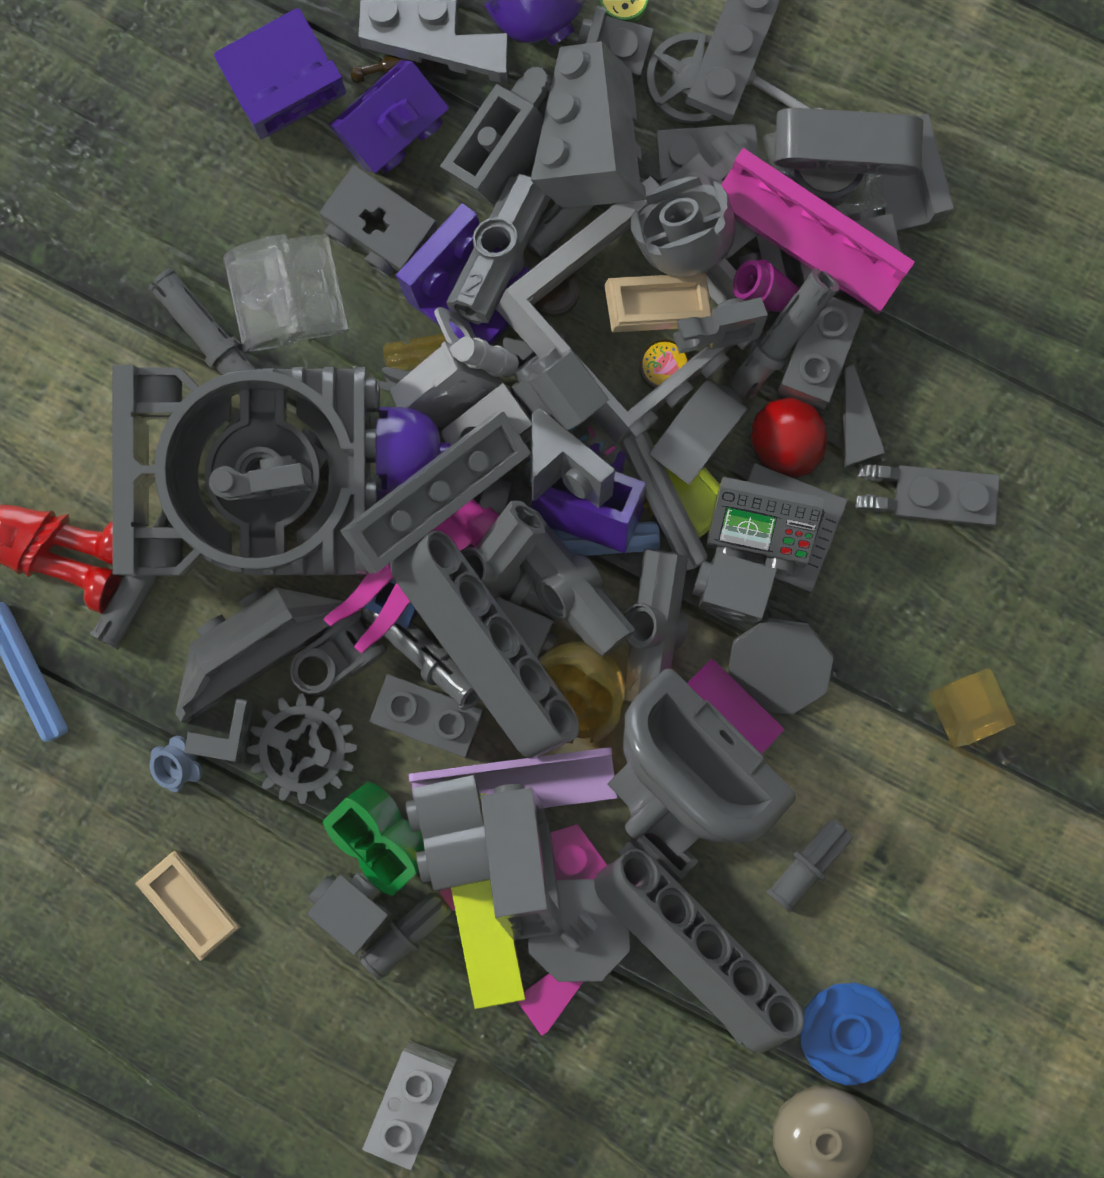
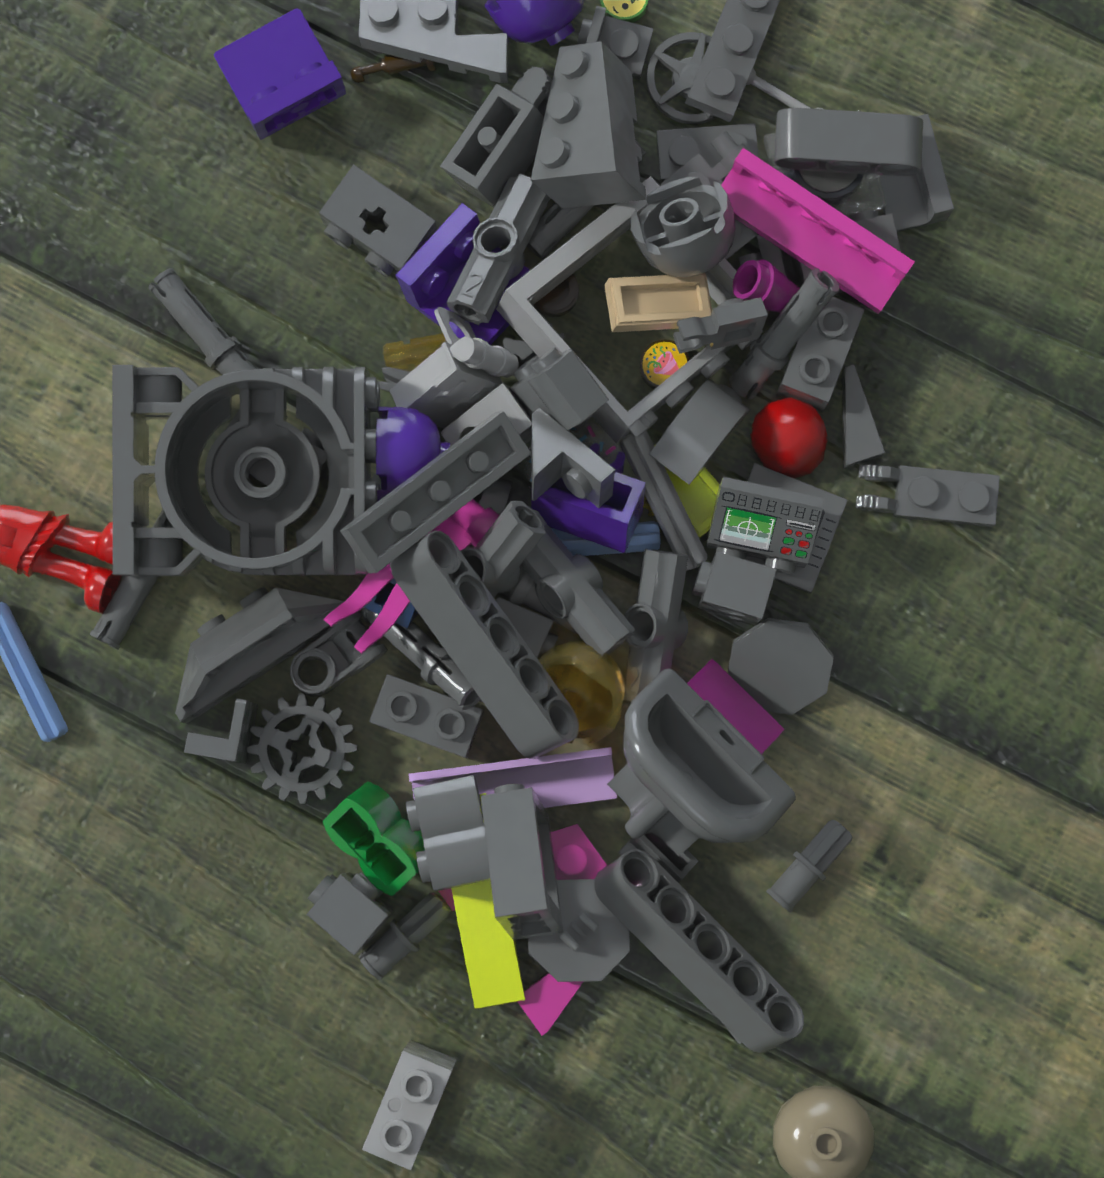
tan tile [135,850,241,961] -> none
sand blue plate [149,736,203,792] -> none
dark grey plate [209,456,313,501] -> none
clear brick [223,234,348,352] -> none
dark purple brick [327,60,450,173] -> none
blue tile [800,982,902,1085] -> none
clear yellow panel [928,669,1015,748] -> none

